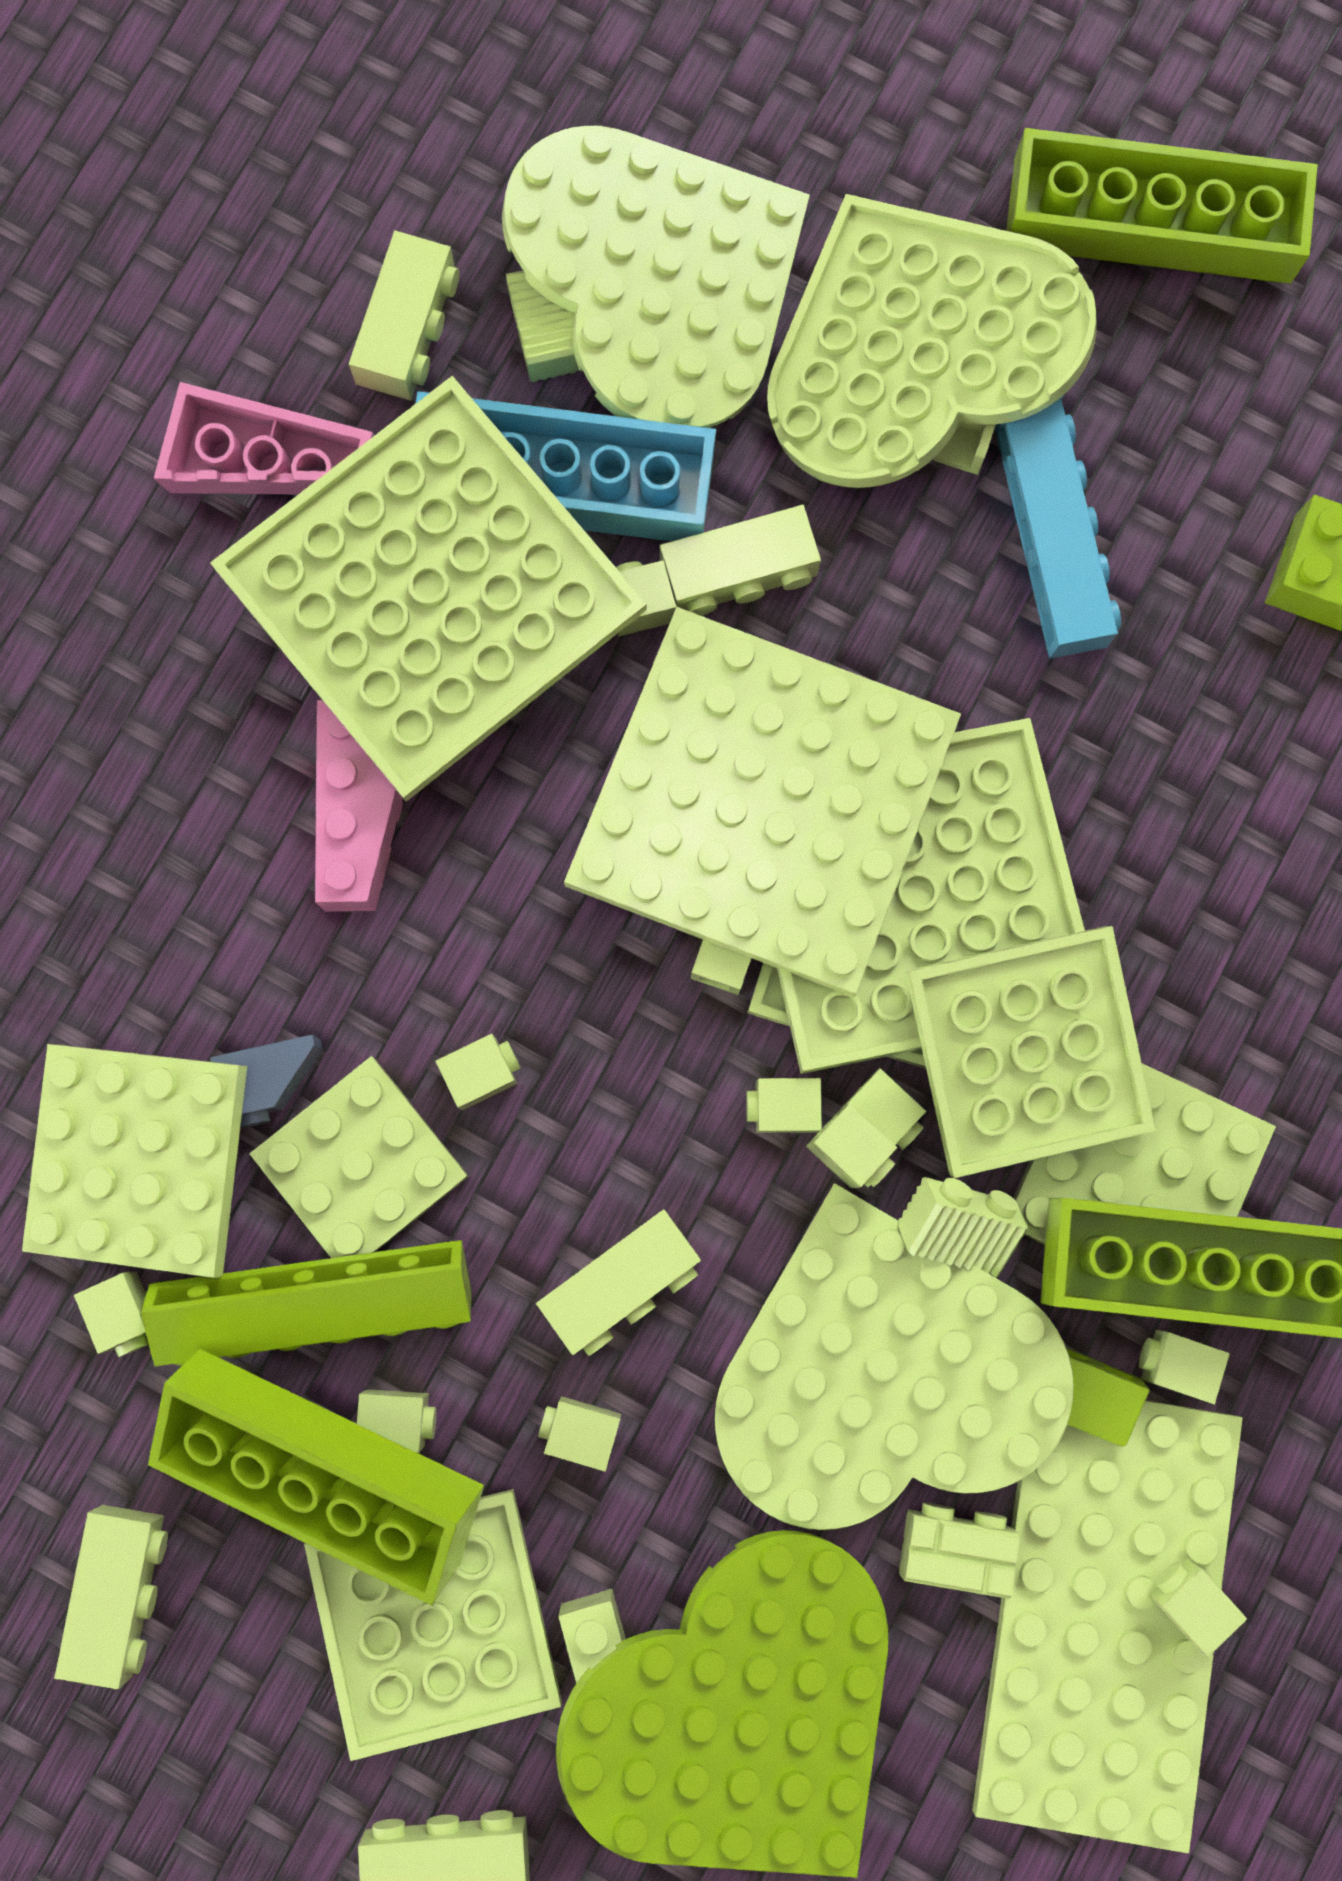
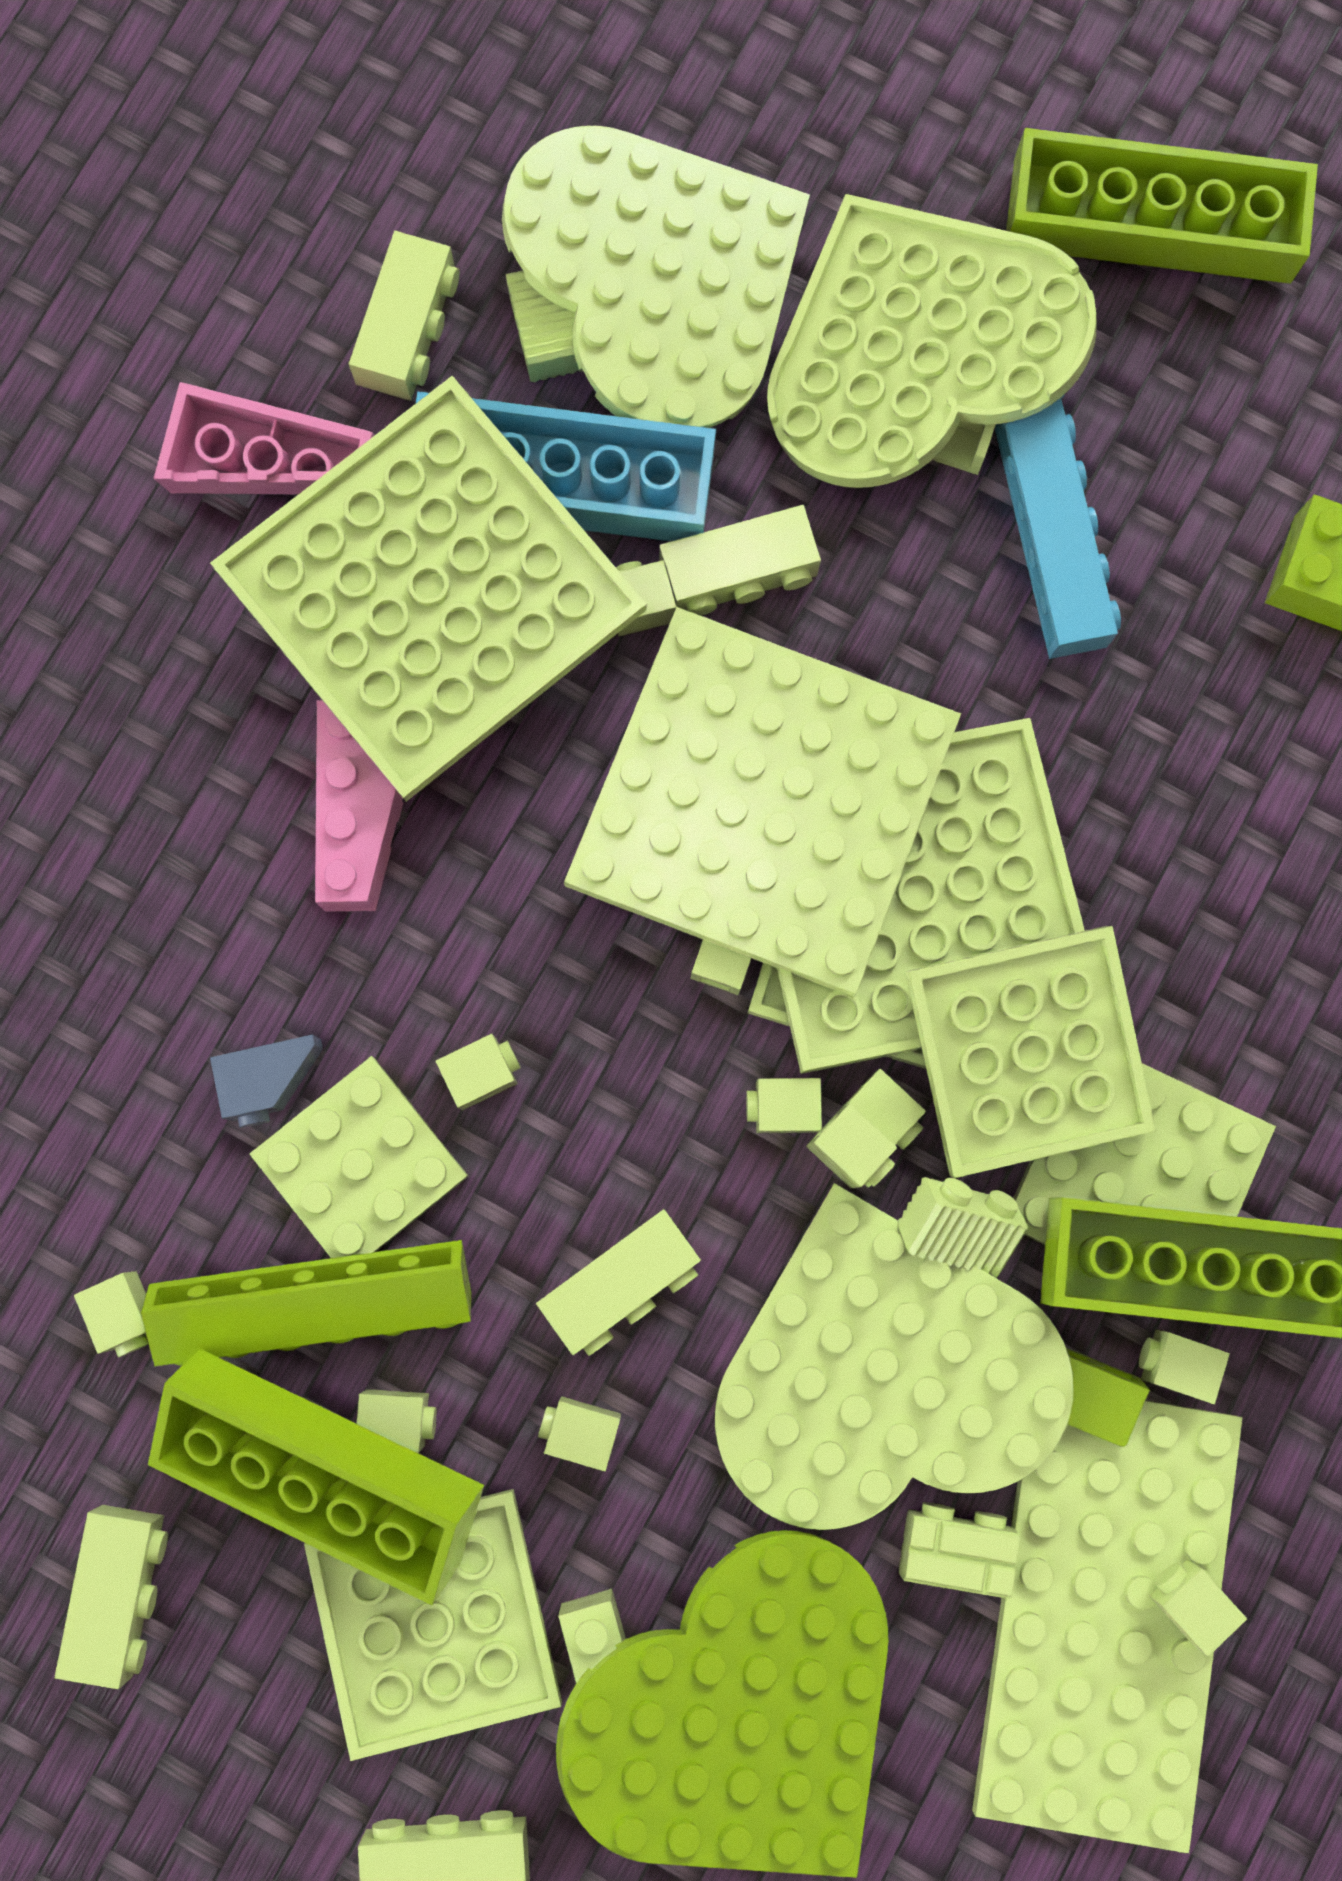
yellowish green plate [22,1044,247,1278] -> none

